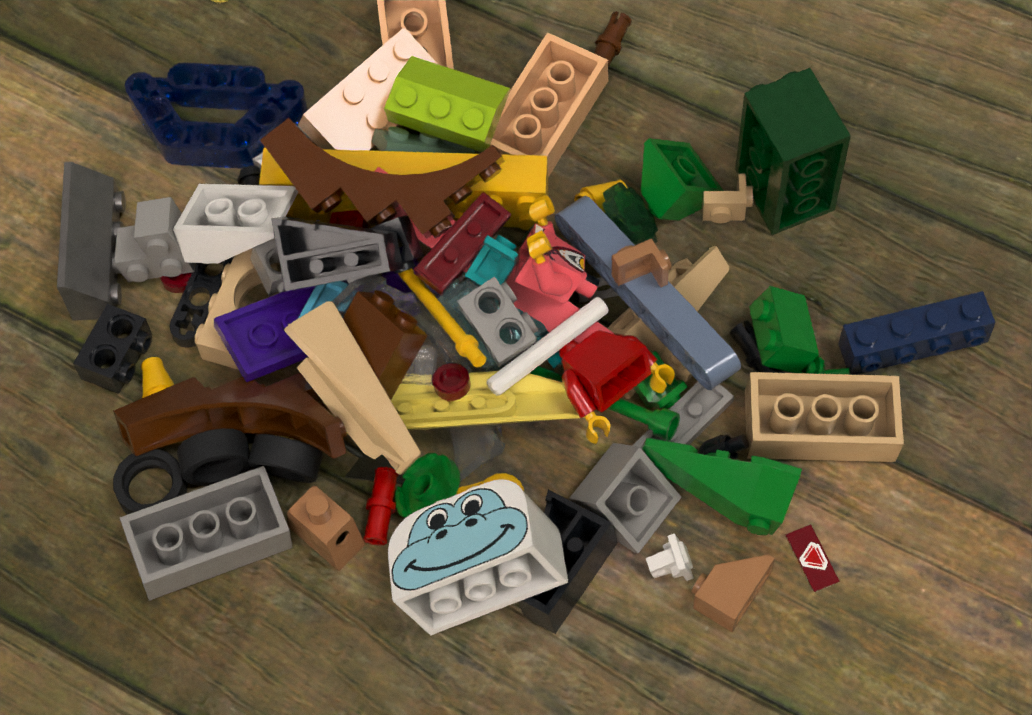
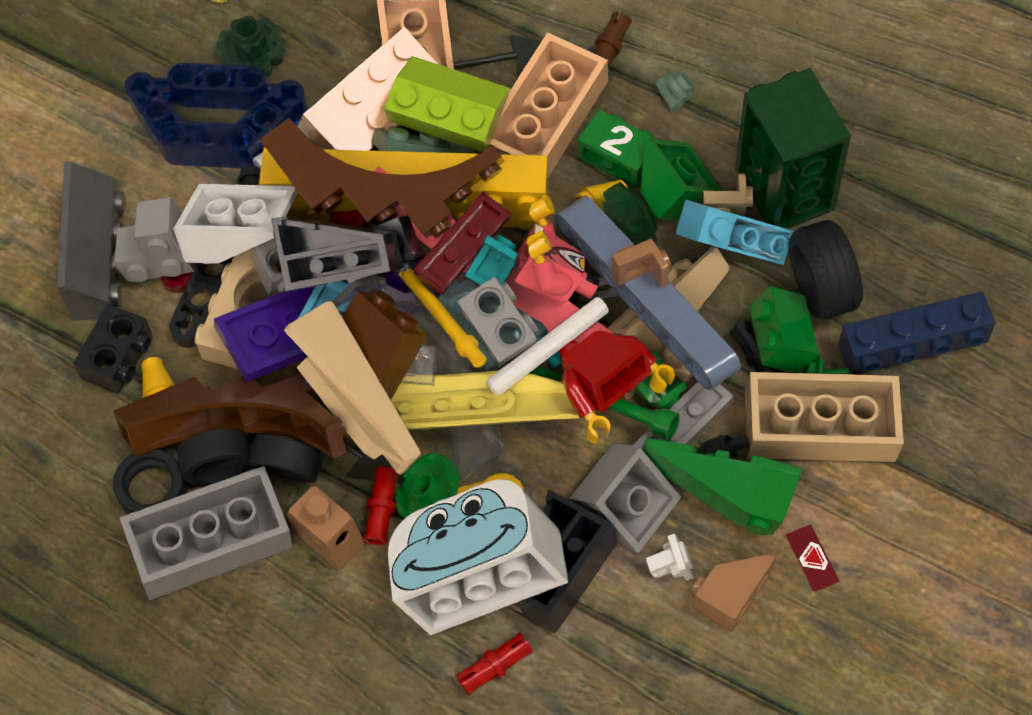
dark red tile [432,363,471,401] -> none
none -> clear green plant [216,16,286,80]
none -> pearl dark grey piece [453,35,542,75]
none -> red pin [455,632,533,696]
none -> green brick [577,109,656,189]
none -> sand green plate [656,70,694,112]
none -> medium azure slope [675,200,794,265]
none -> black tyre [789,220,863,320]

